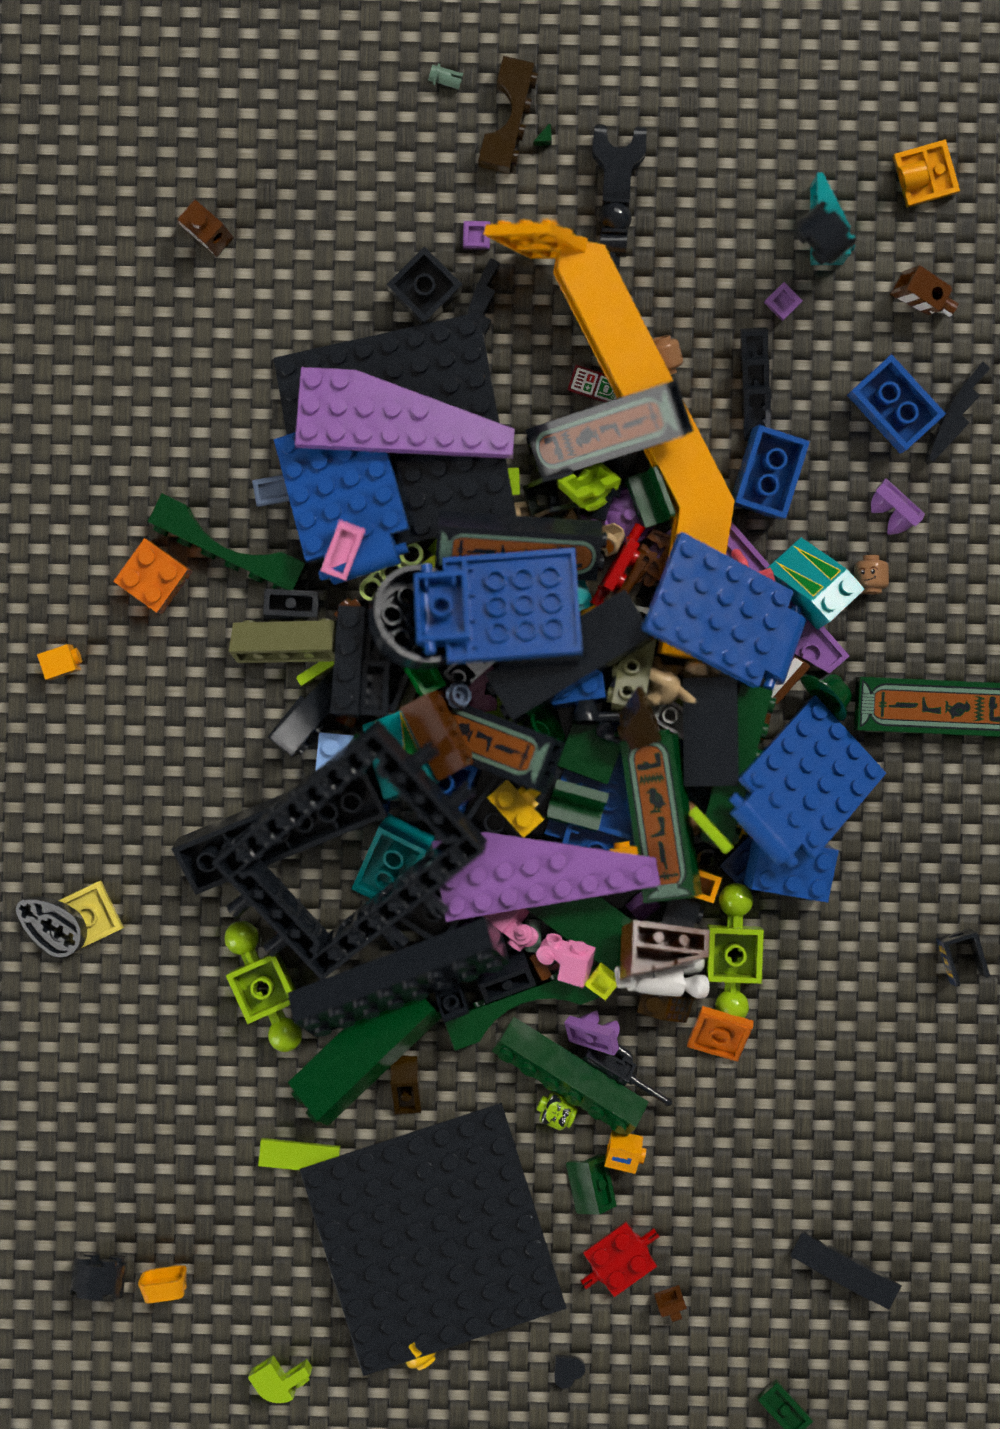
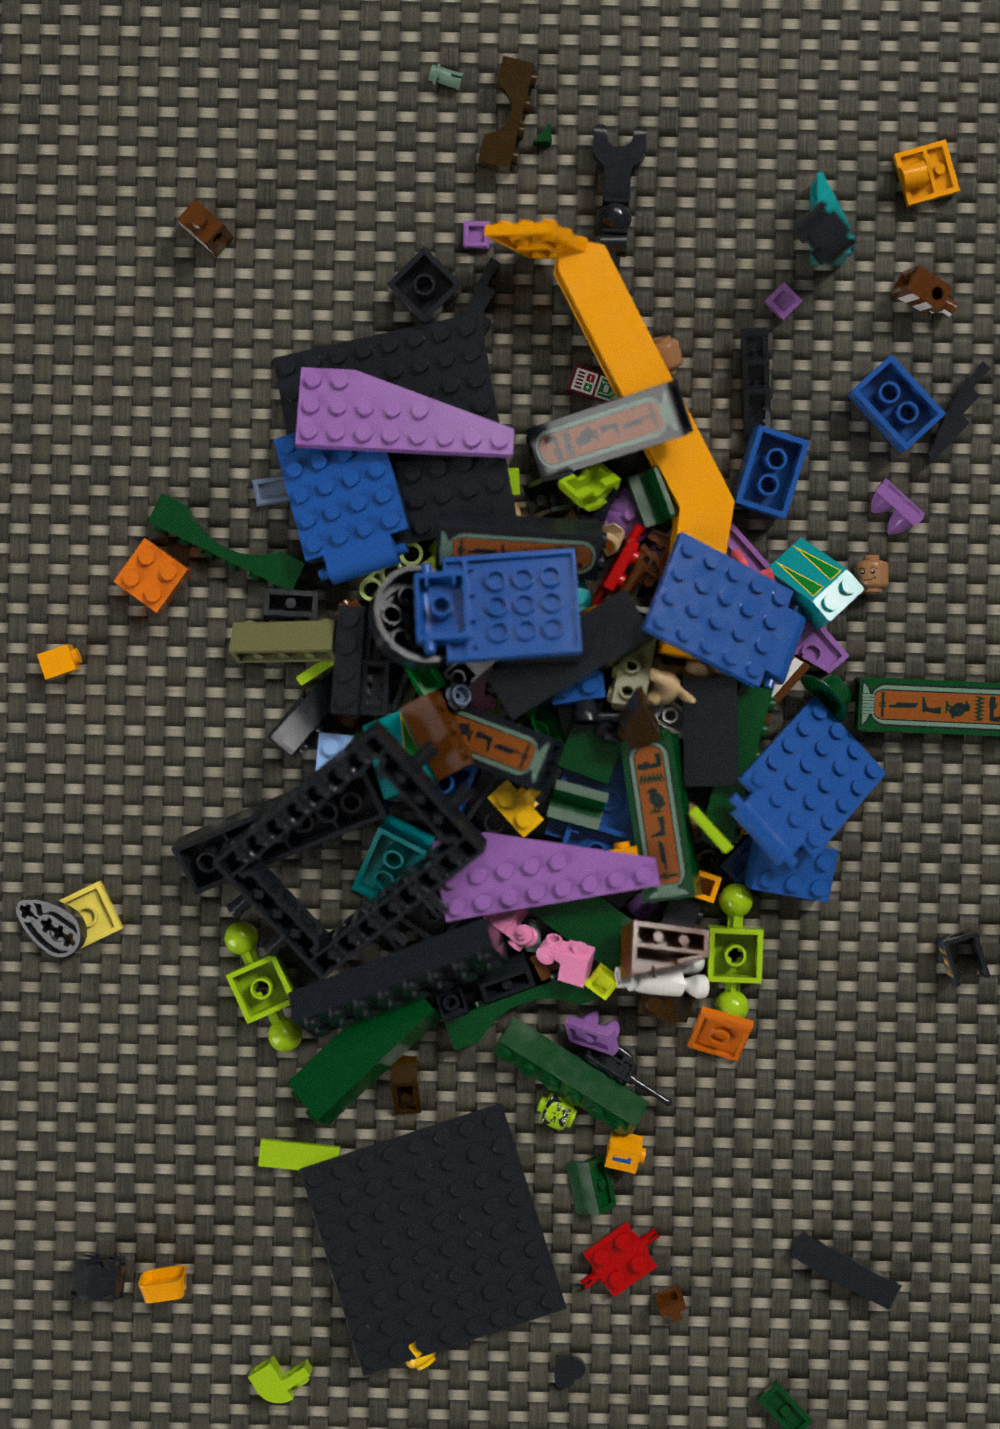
bright pink tile [320,520,365,581] -> none

